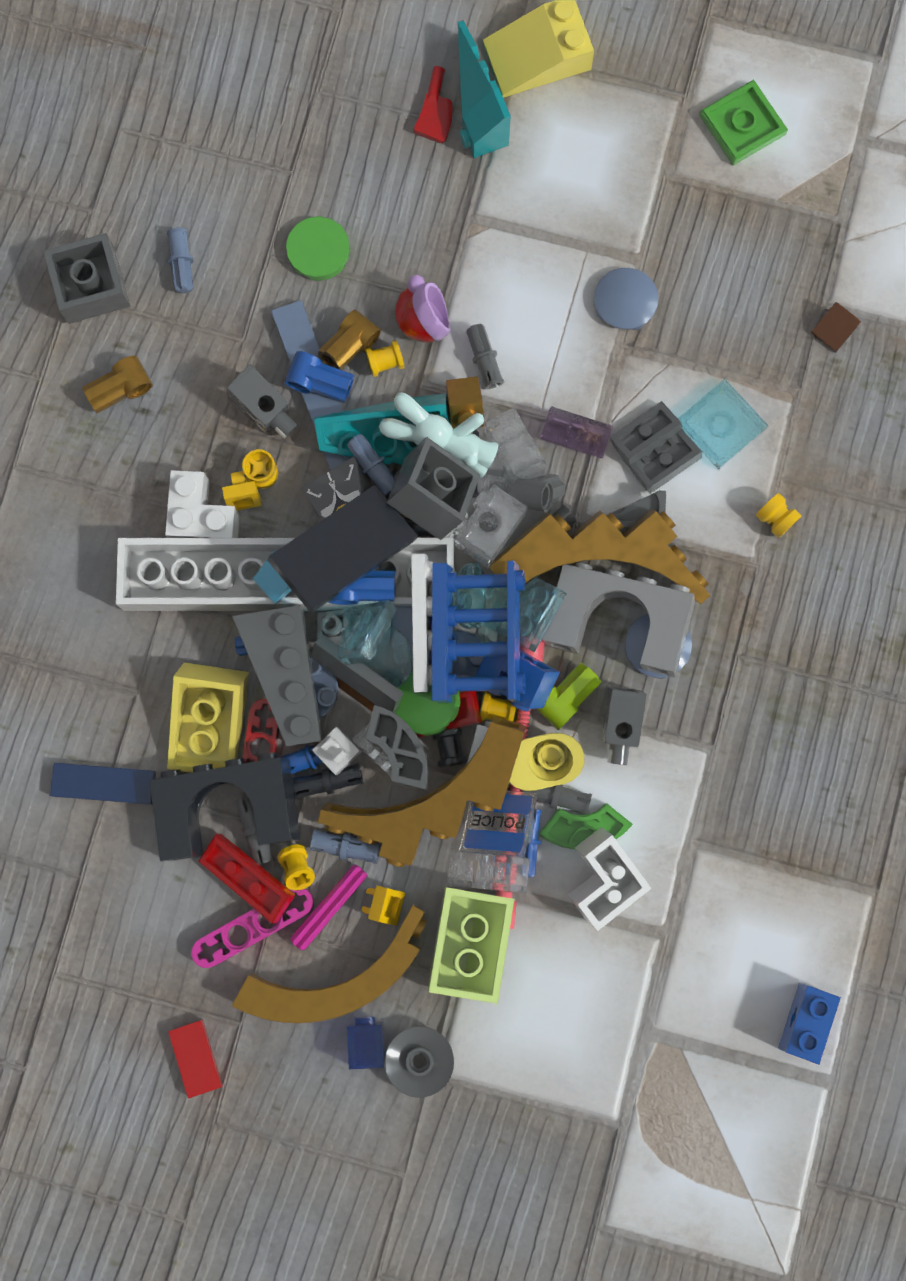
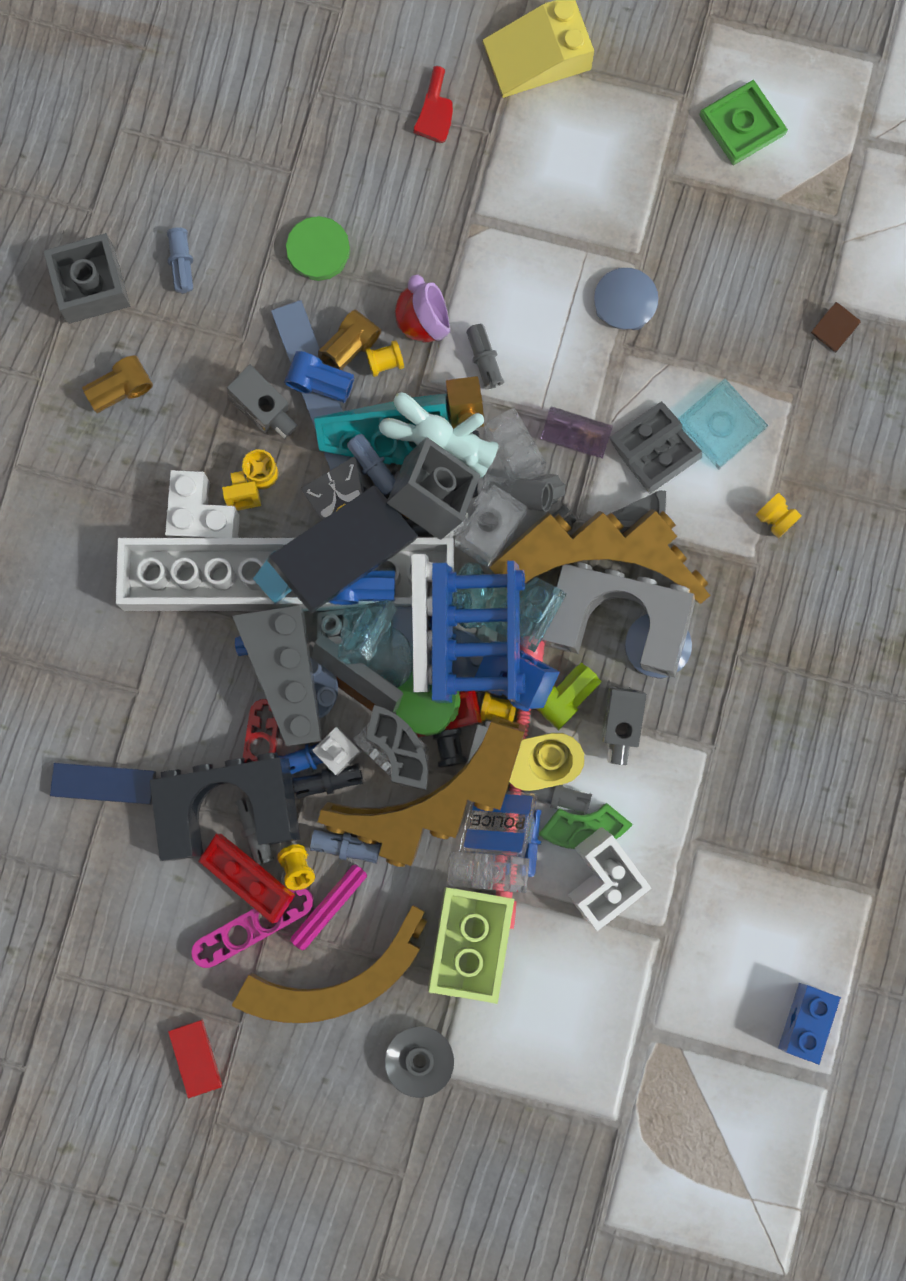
light yellow slope [167,662,249,773] -> none
clear blue brick [347,1016,385,1070] -> none
yellow tile [361,885,405,926] -> none
teal wedge [458,20,511,158] -> none

